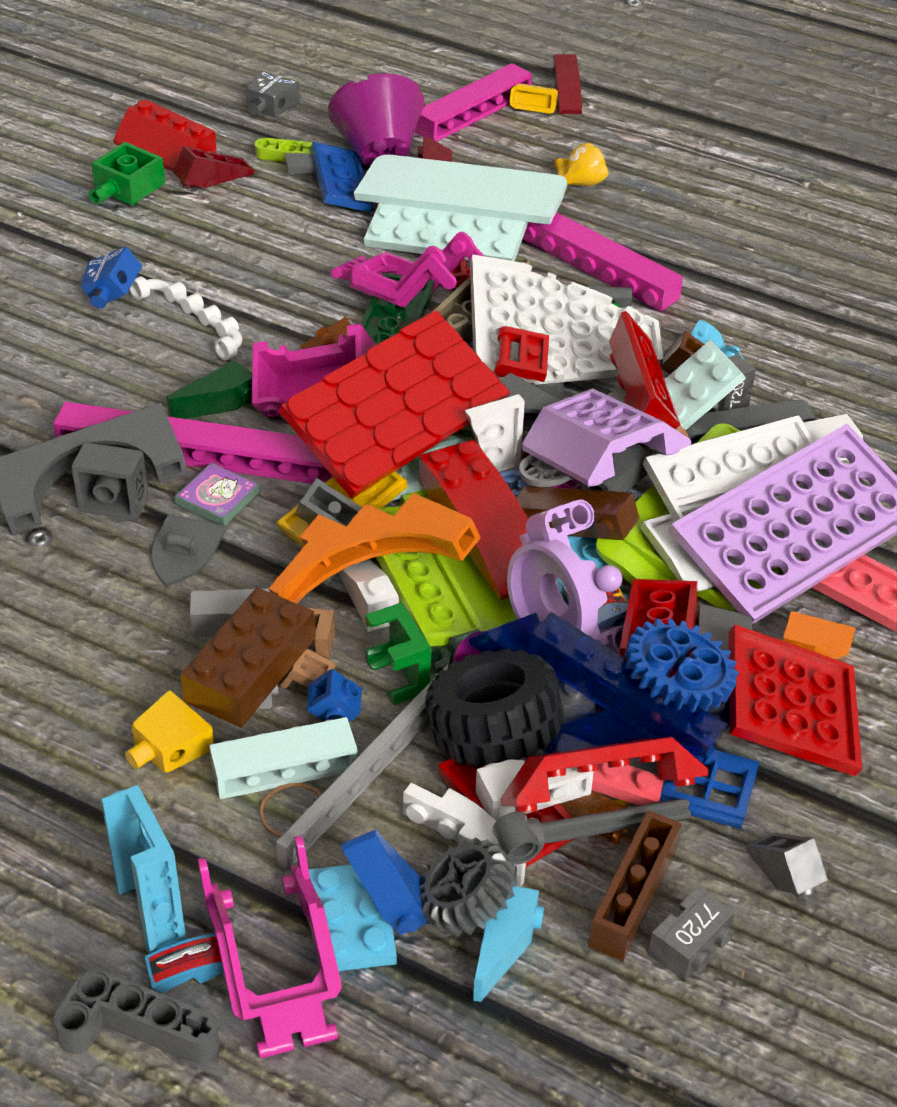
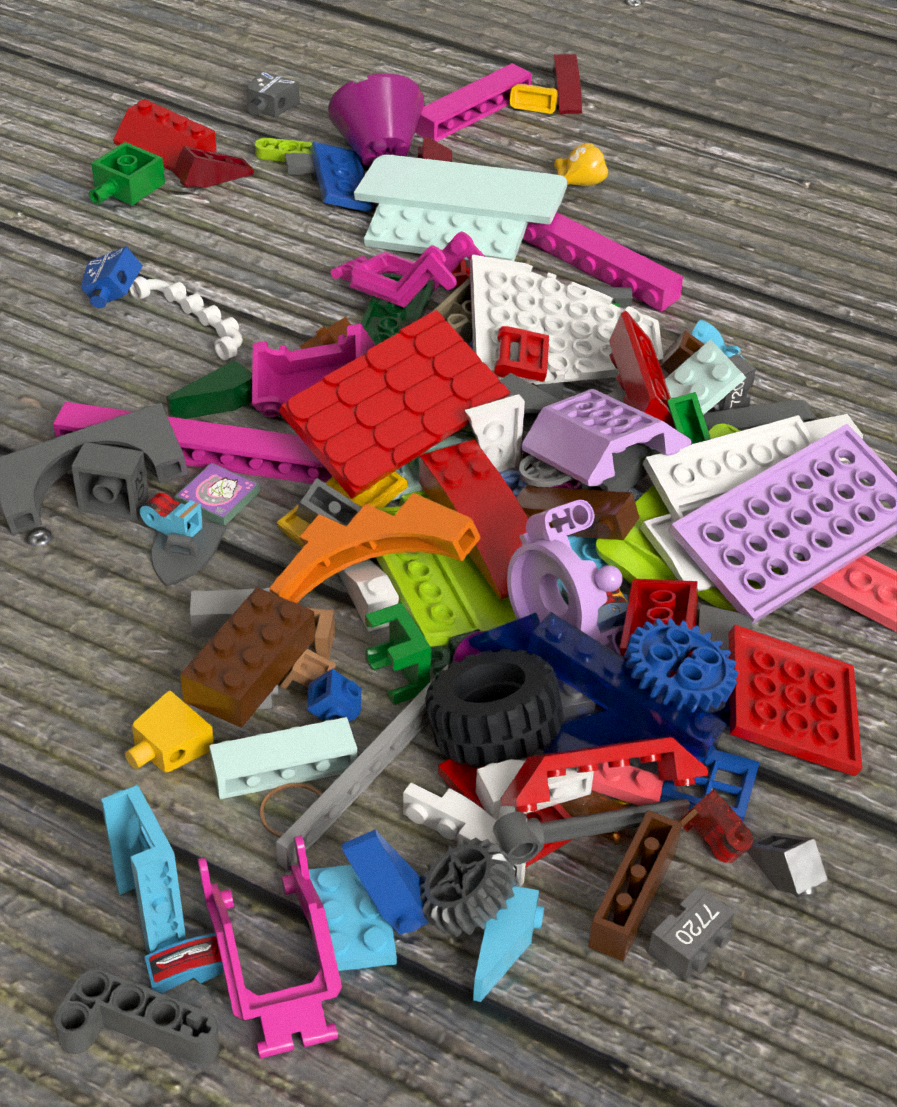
orange slope [782,611,856,659] -> none
none -> medium azure leg [140,493,203,537]
none -> green slope [667,392,711,445]
none -> clear red leg [678,789,753,863]

